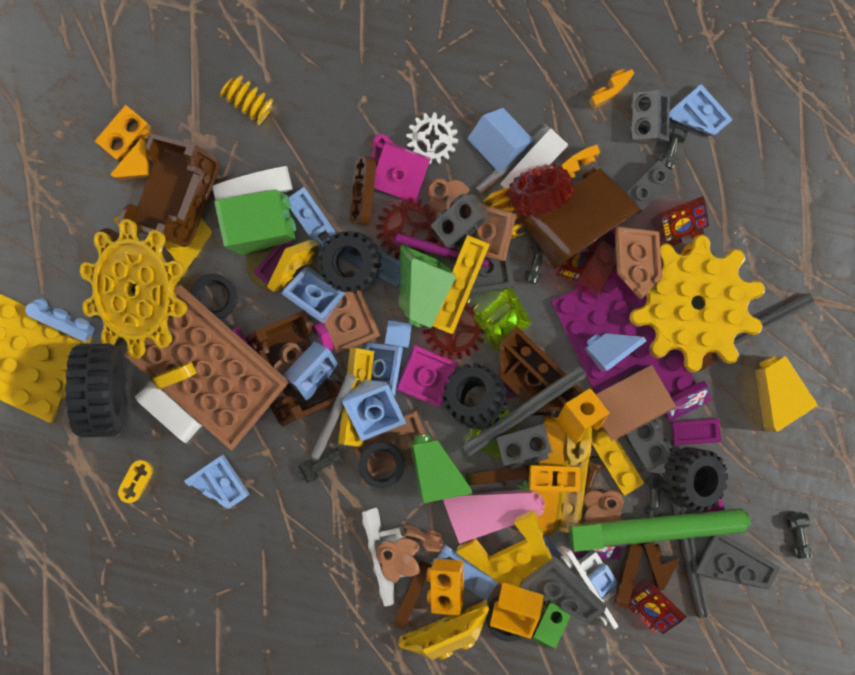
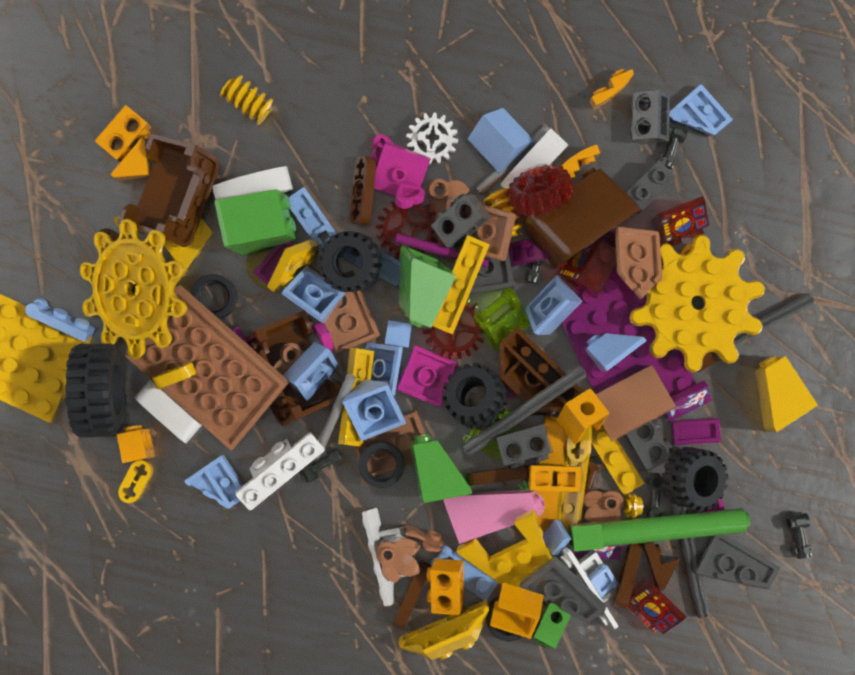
none -> light orange brick [117,425,155,463]
none -> white bracket [235,433,325,510]
none -> dark pink tile [395,183,425,209]
none -> magenta tile [508,239,549,267]
none -> light blue slope [525,275,583,335]
none -> light blue tile [543,520,571,555]
none -> yellow plate [623,494,643,518]

